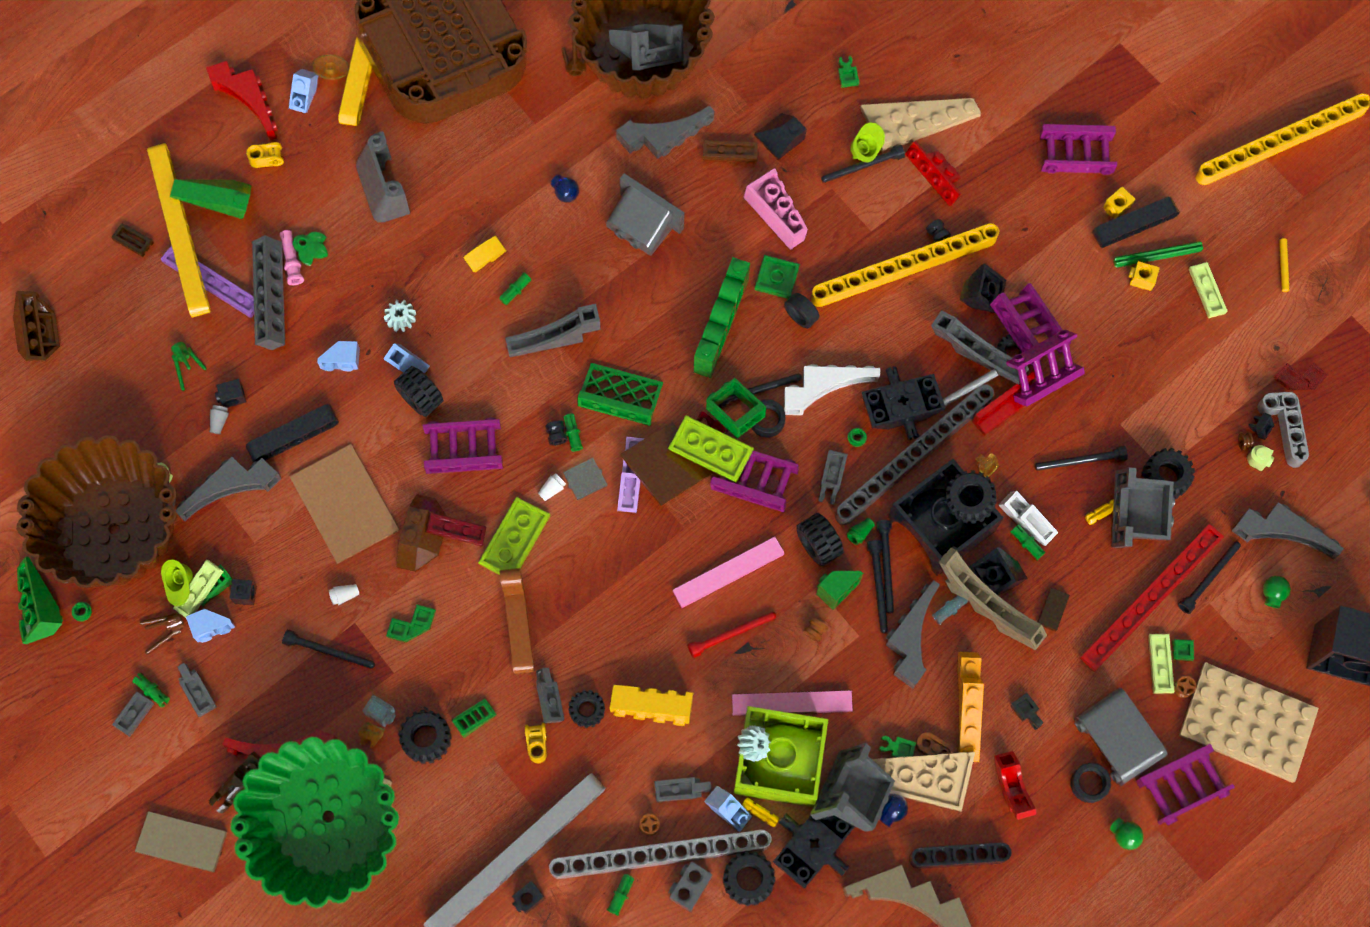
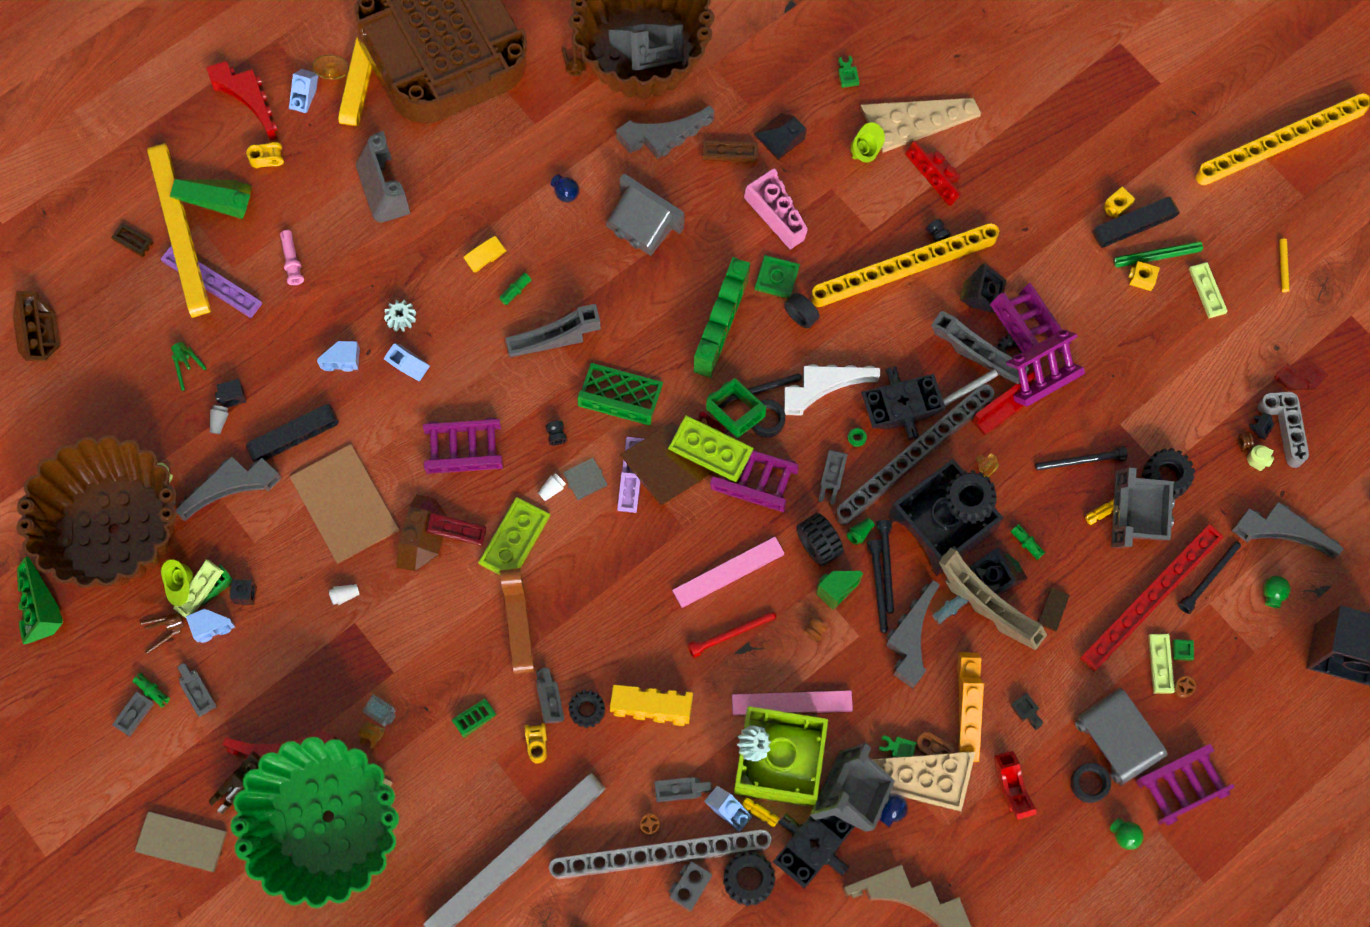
green plate [71,602,92,622] -> none
dark grey brick [252,236,285,350] -> none
black piece [282,629,375,669] -> none
green plate [293,232,328,266] -> none
green tile [386,604,436,643] -> none
black tyre [394,366,443,417] -> none
black tyre [398,710,452,764] -> none
black brick [512,880,545,914] -> none
green axle [564,413,583,452] -> none
green axle [607,874,635,916] -> none
black piece [821,144,905,182] -> none
black beam [909,843,1012,869] -> none
white slope [999,491,1058,546] -> none
magenta fence [1040,124,1117,175] -> none
tan plate [1179,662,1319,783] -> none

